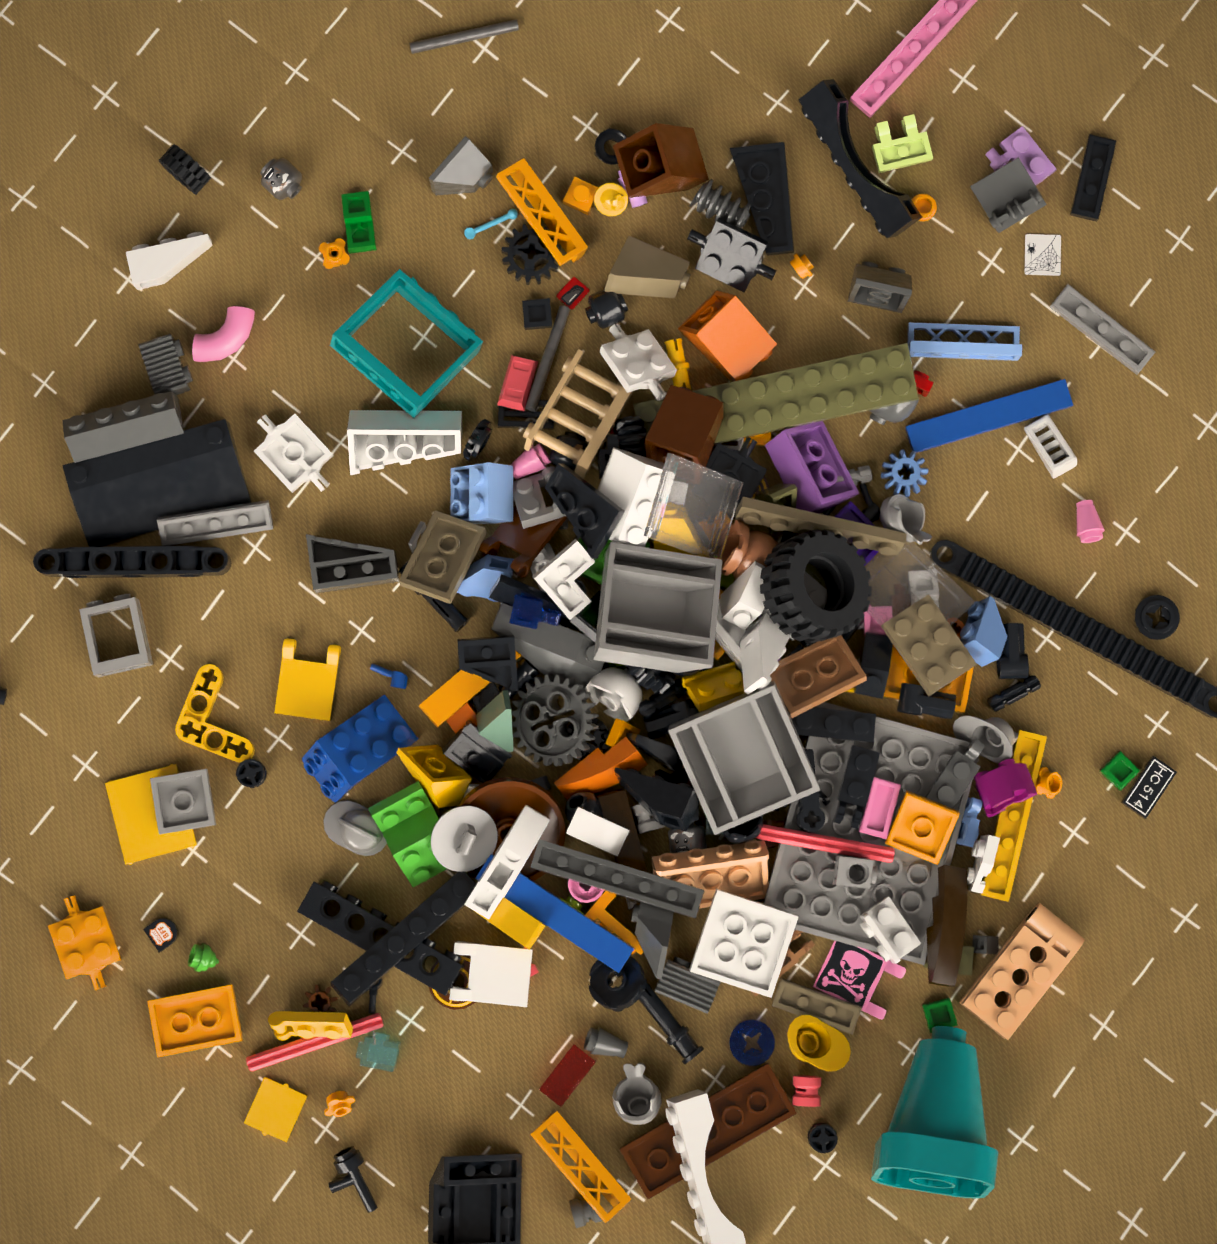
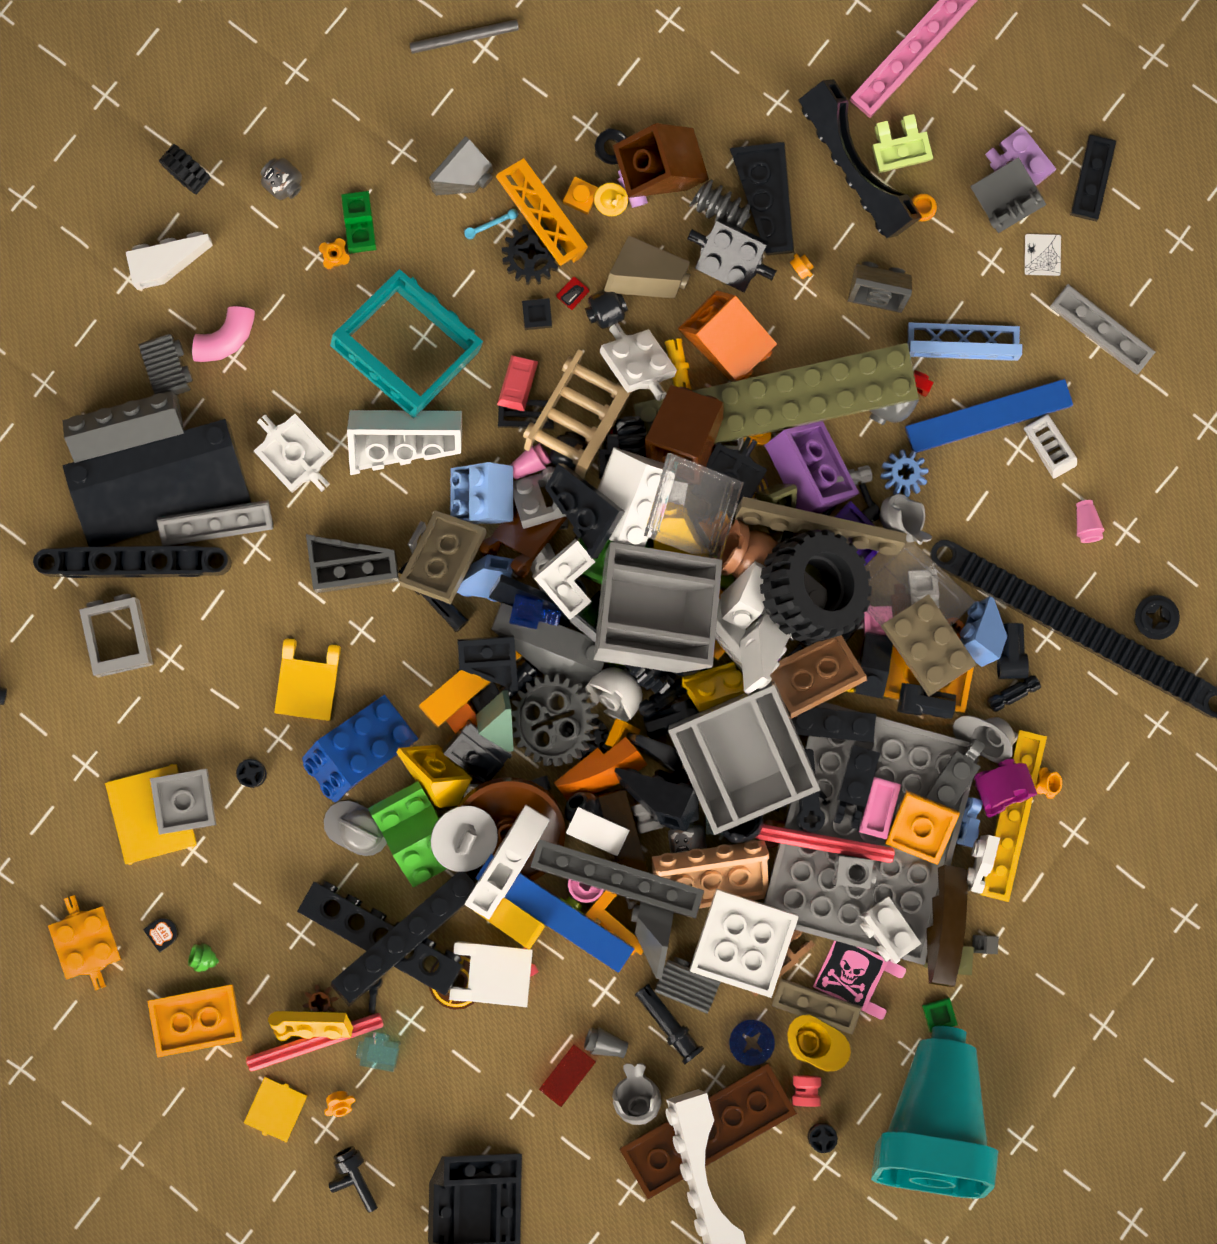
yellow beam [175,664,255,763] -> none
blue hand [370,663,408,689] -> none
black gear [463,419,493,461] -> none
flat silver bar [525,306,570,412] -> none
light orange fence [530,1111,631,1223] -> none
dark grey wheel [569,1193,603,1228] -> none
black plate [588,955,647,1012] -> none
light nougat hinge [958,903,1085,1040] -> none
green tile [1099,751,1140,791] -> none
black tile [1121,756,1177,819] -> none

